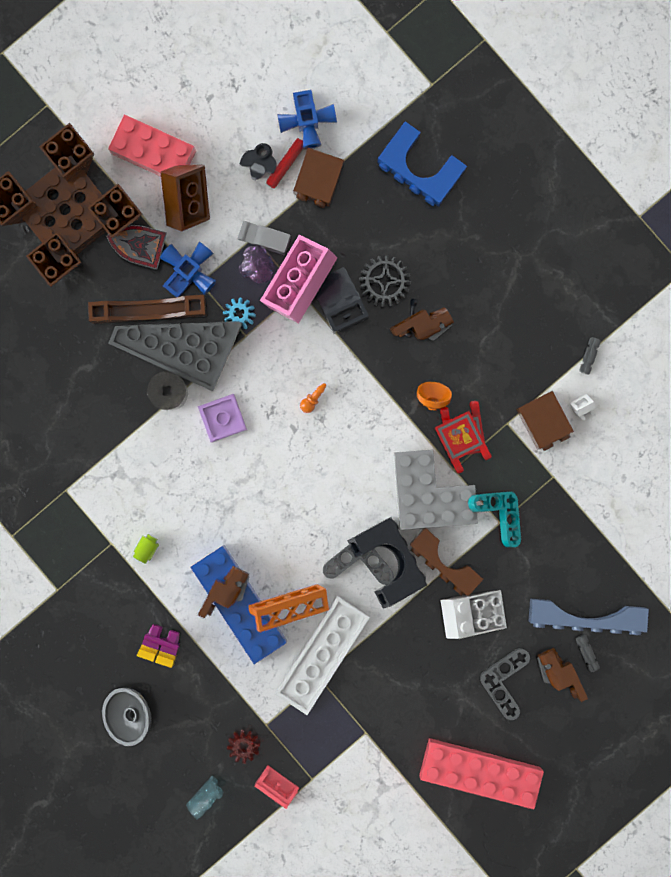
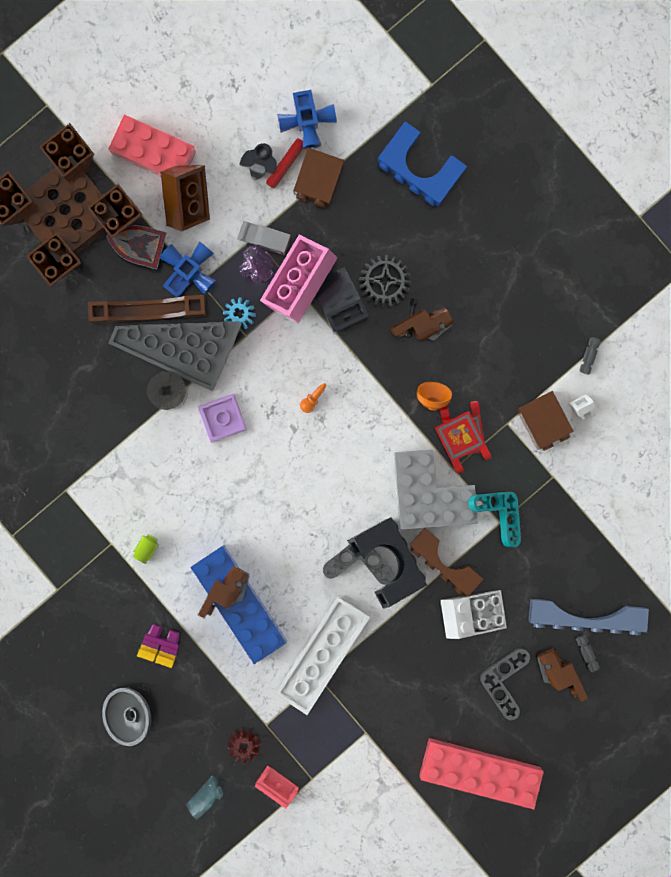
orange fence [248,584,329,632] -> none

